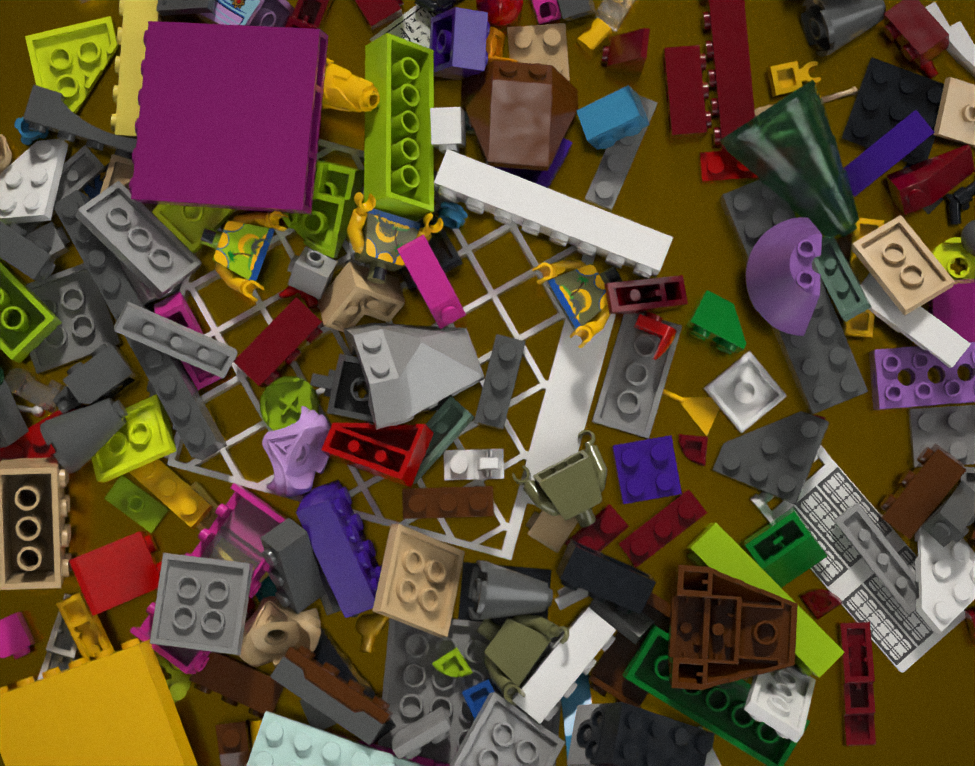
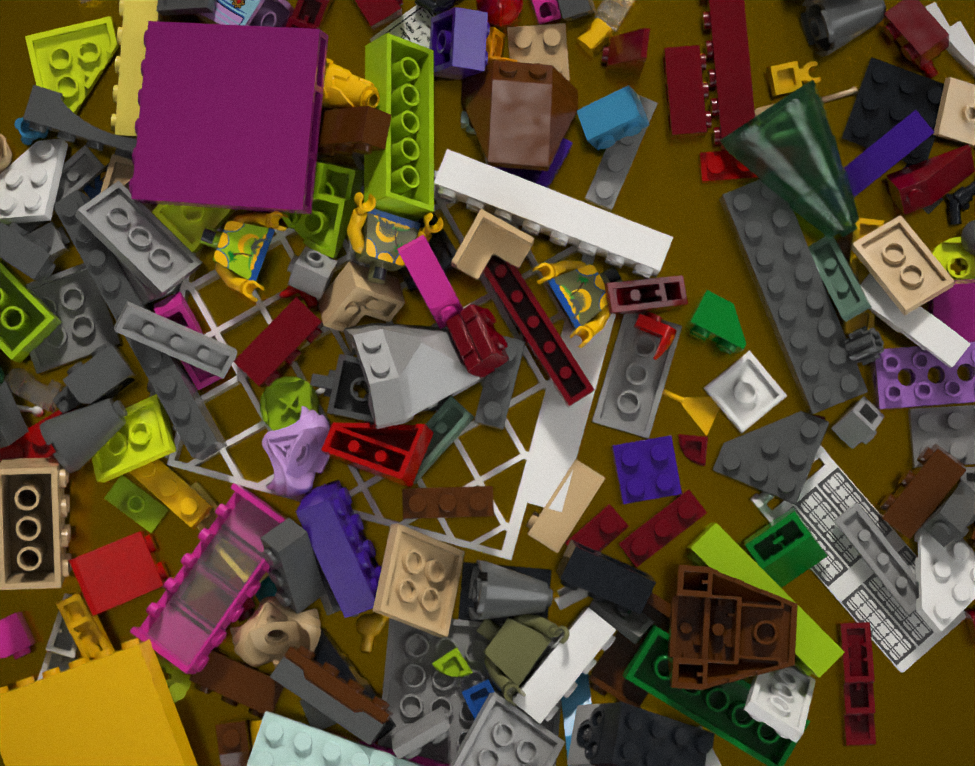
light grey plate [150,553,254,655] -> none
white brick [430,107,466,154] -> none
dark azure plate [438,202,468,229] -> none
white hinge [444,449,504,481] -> none
olive torso [512,430,607,527] -> none
medium lavender cone [745,217,822,336] -> none
dark red tile [800,589,842,620] -> none
none -> reddish brown brick [317,106,392,158]
none -> dark red brick [446,304,509,378]
none -> tan panel [451,209,535,280]
none -> dark red brick [482,255,595,408]
none -> light grey brick [831,396,885,449]
none -> dark grey gear [845,326,884,366]

